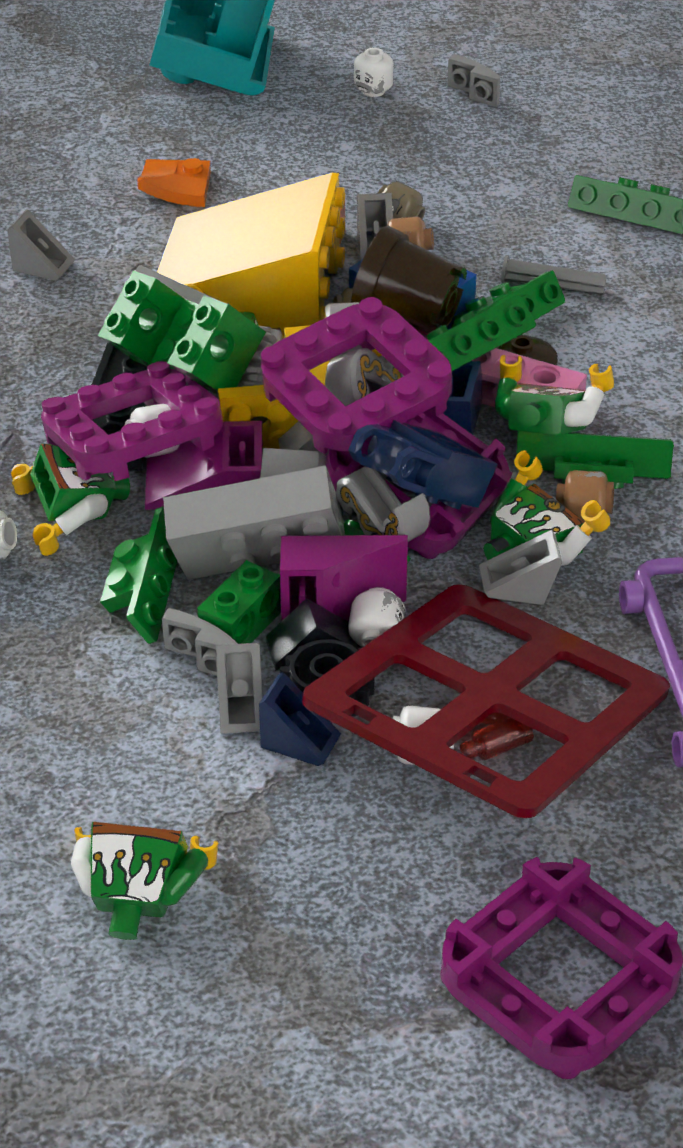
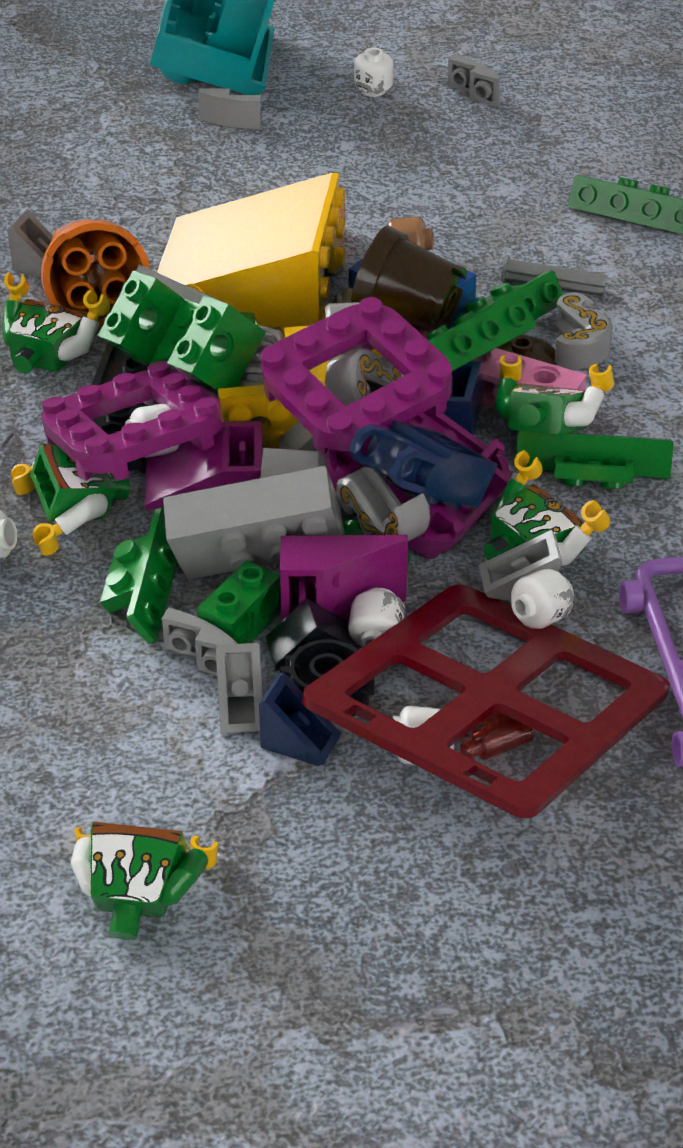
orange plate [137,158,211,207] -> none
light grey slope [357,193,393,260] -> none
dark tan head [378,181,425,219] -> none
magenta plate [441,857,683,1079] -> none
medium nougat head [556,470,614,522] -> none
none -> torso [2,272,110,374]
none -> orange cone [41,220,150,328]
none -> light grey slope [198,88,261,129]
none -> white head [511,569,574,629]
none -> light grey animal [555,292,613,370]

